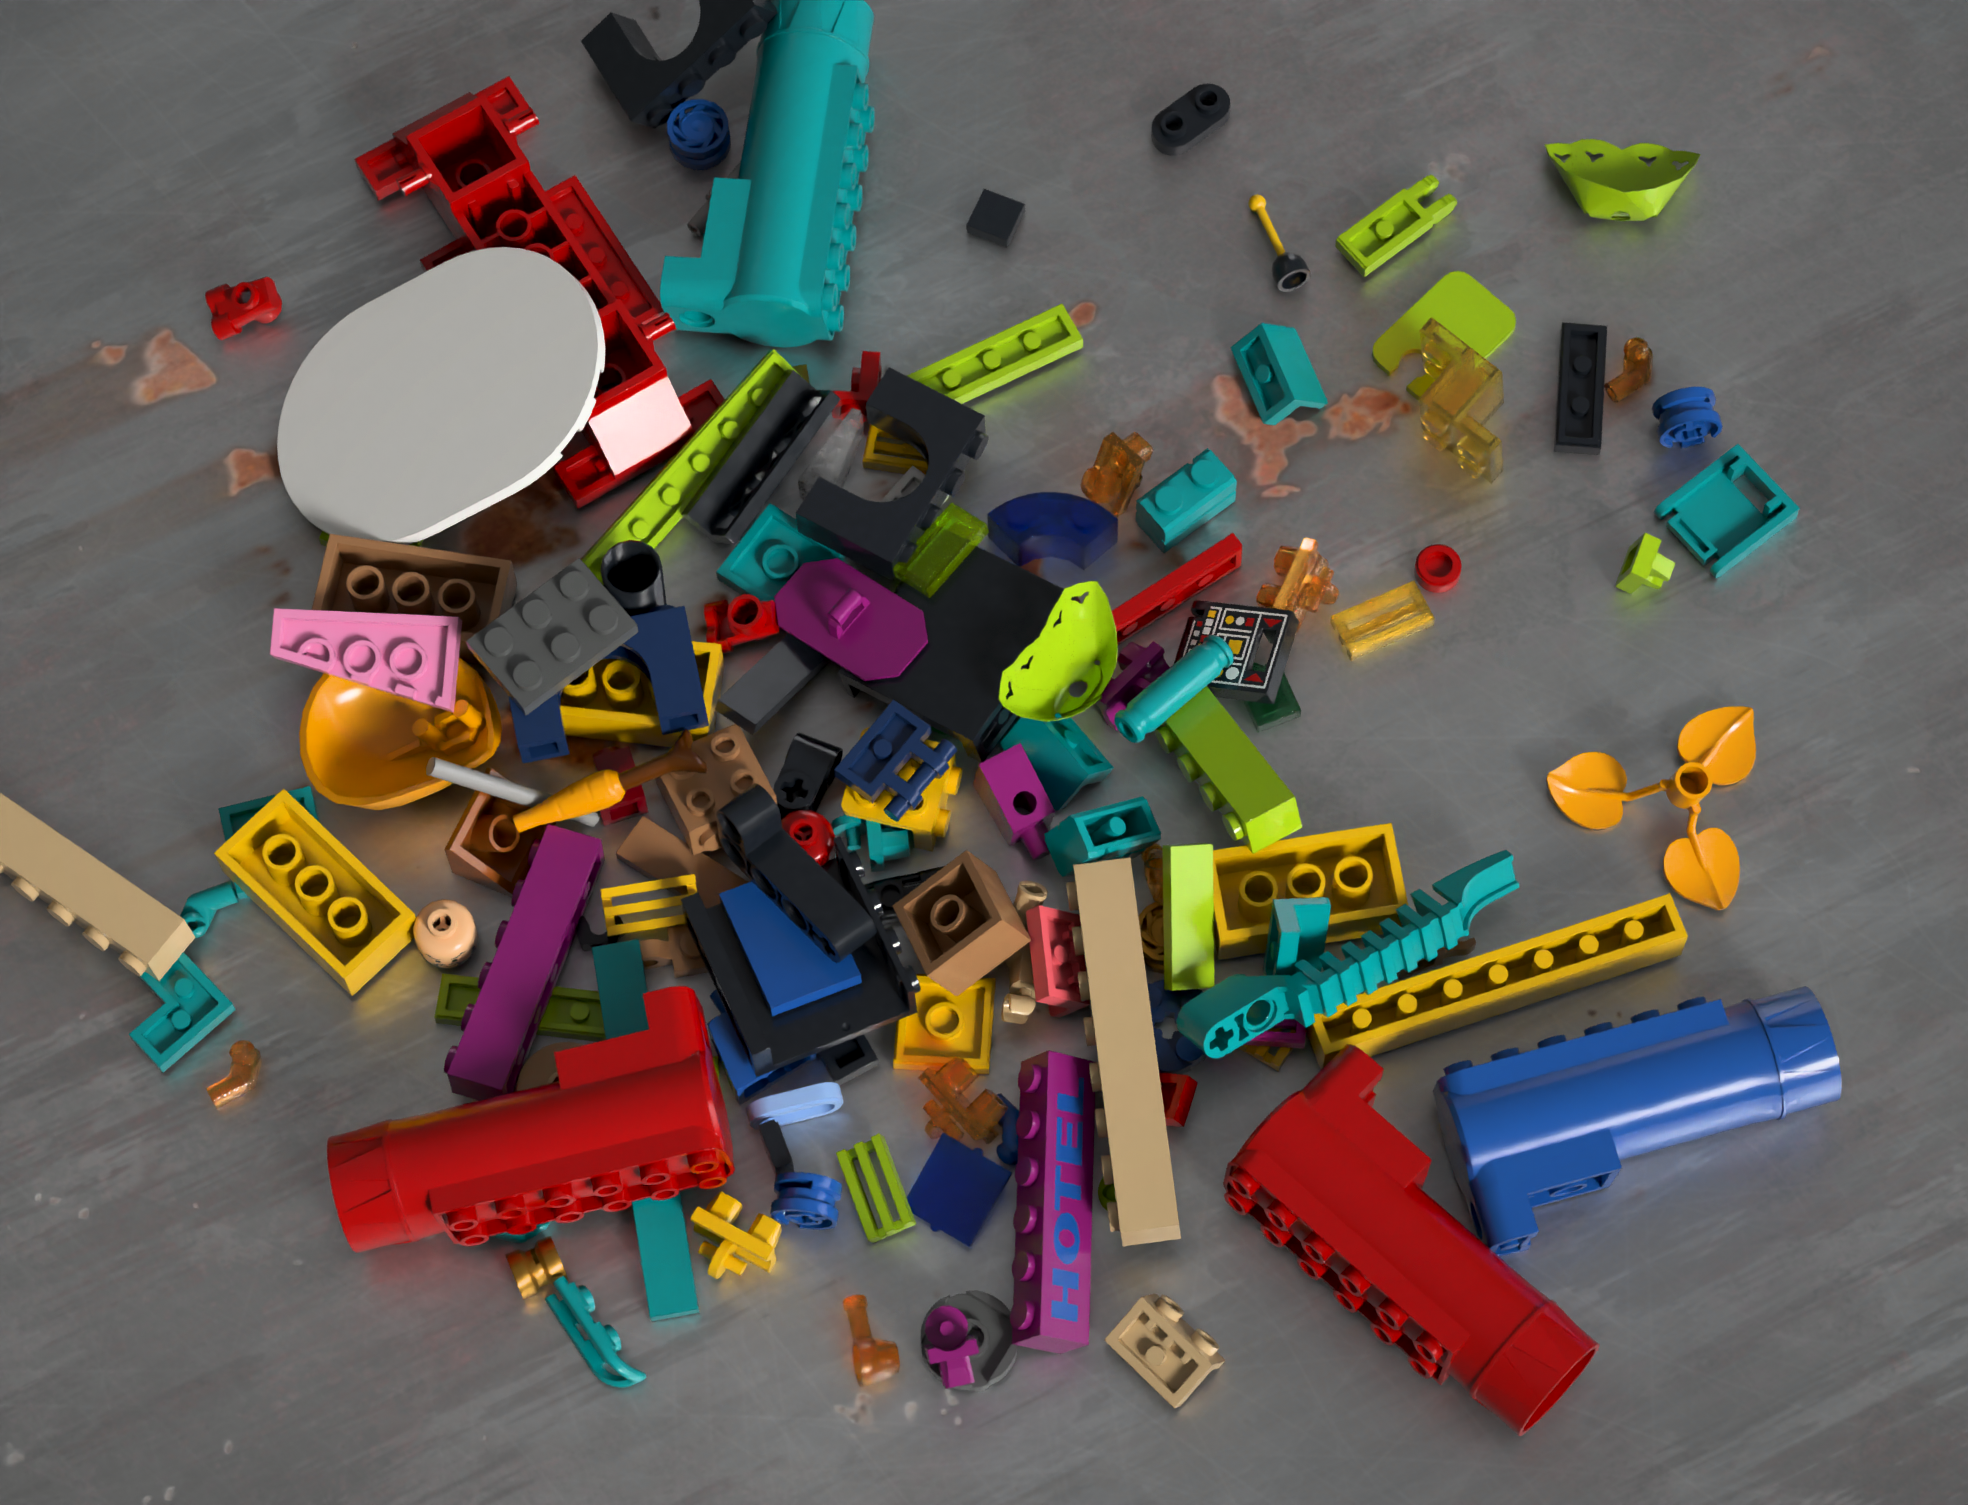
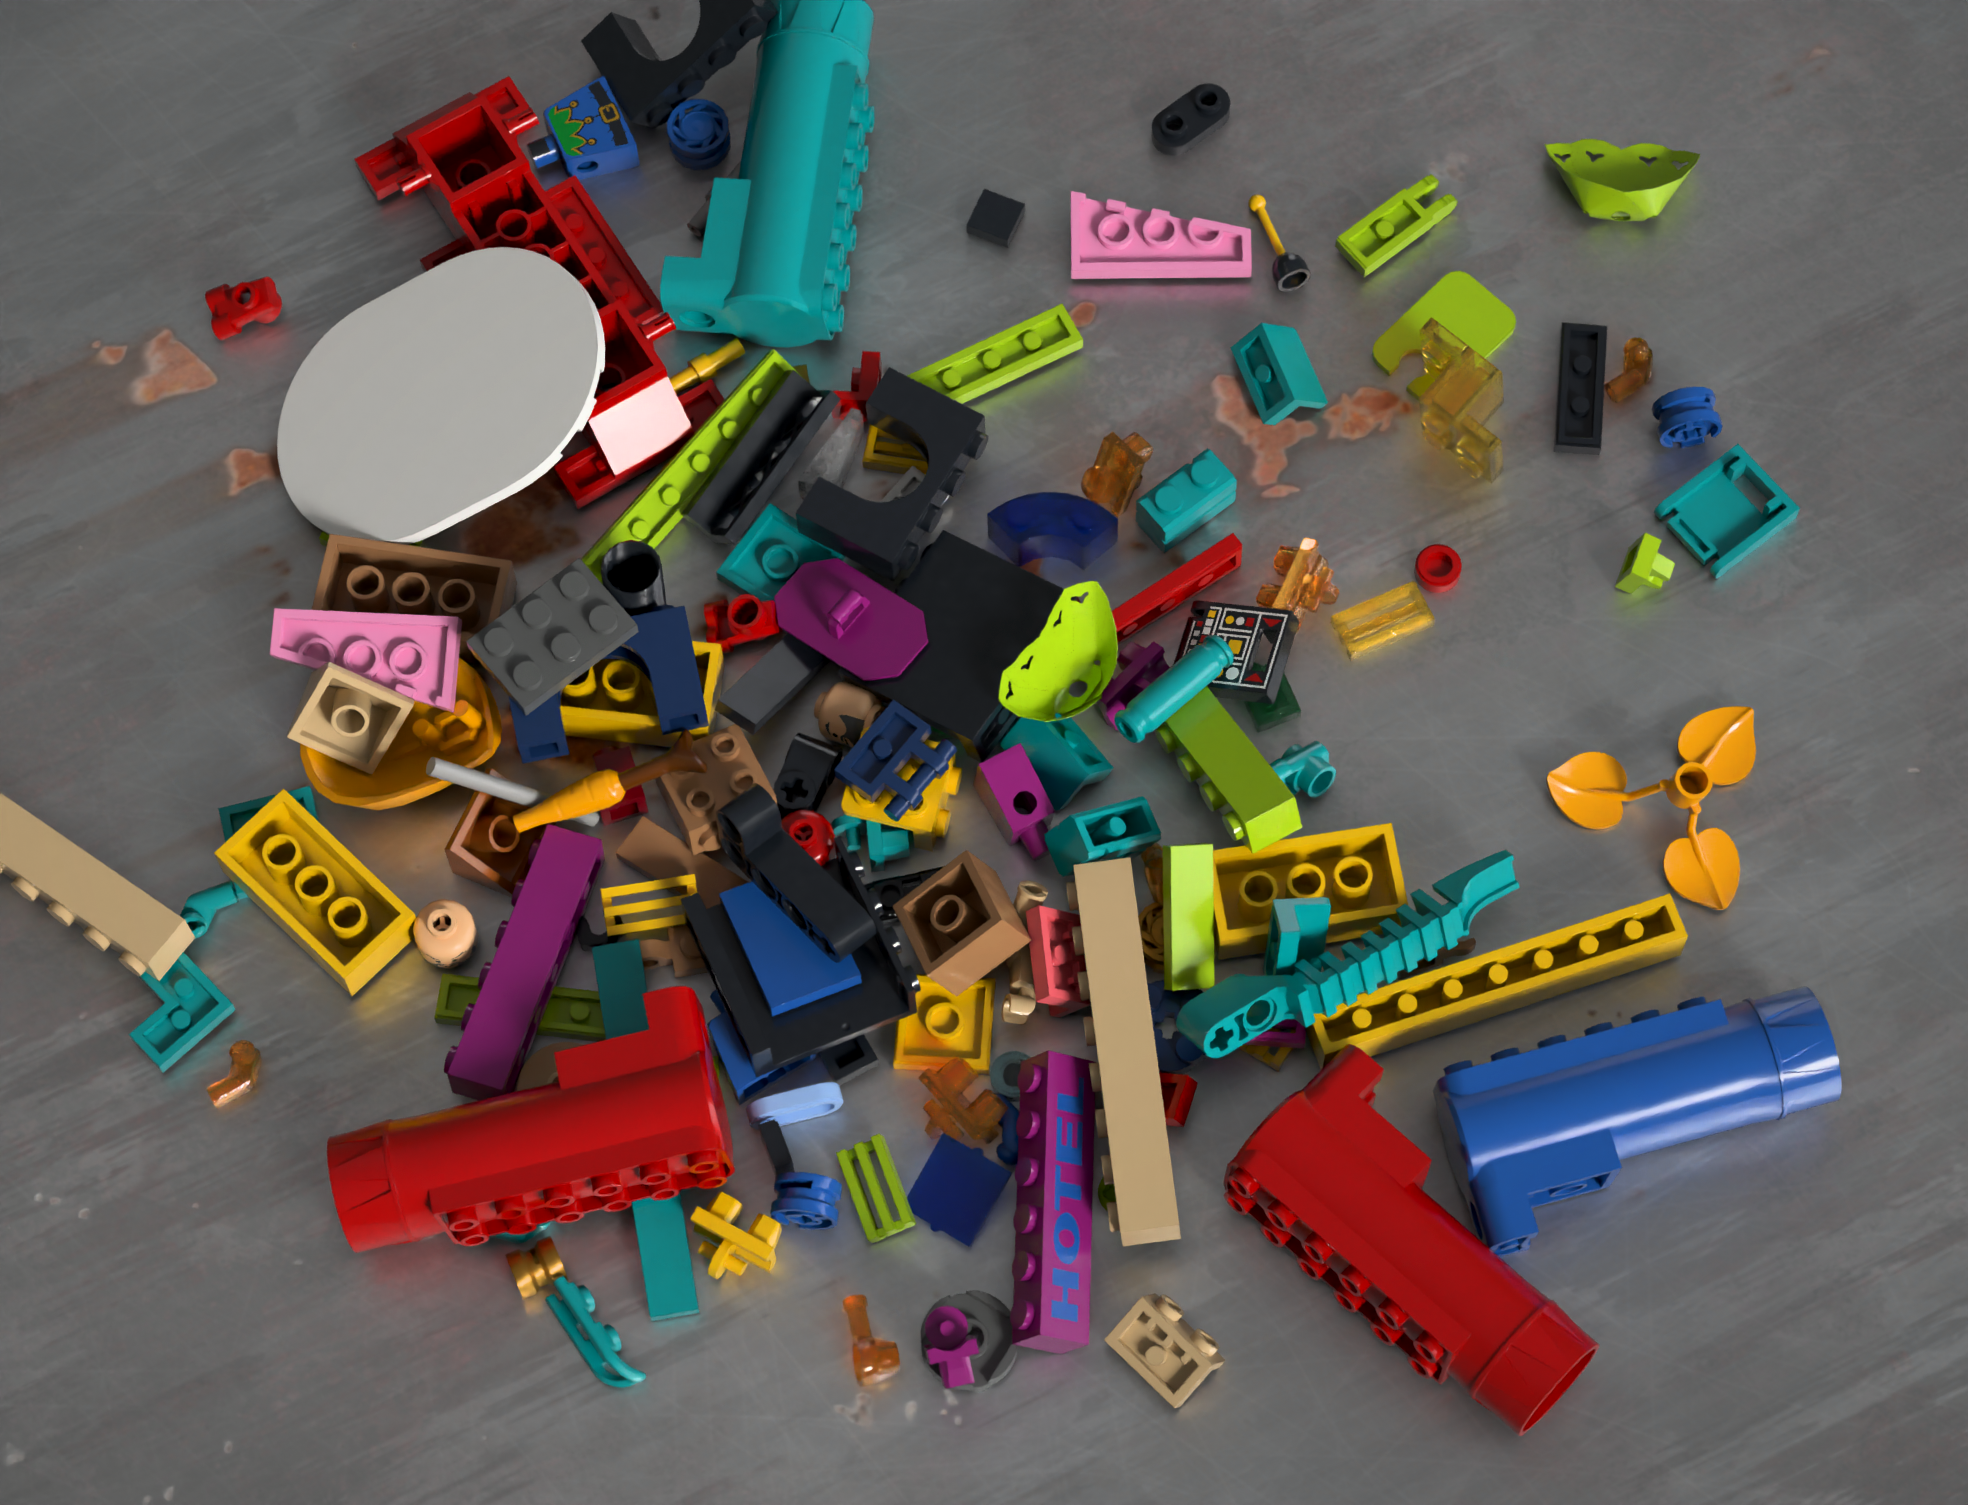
clear neon green tile [893,502,989,598] -> none
none -> tan slope [287,662,414,775]
none -> blue torso [526,76,640,180]
none -> yellow bar [669,338,745,395]
none -> light nougat head [814,681,886,748]
none -> clear light blue tile [990,1051,1031,1102]
none -> bright pink wing [1070,191,1252,279]
none -> teal plate [1269,741,1336,798]

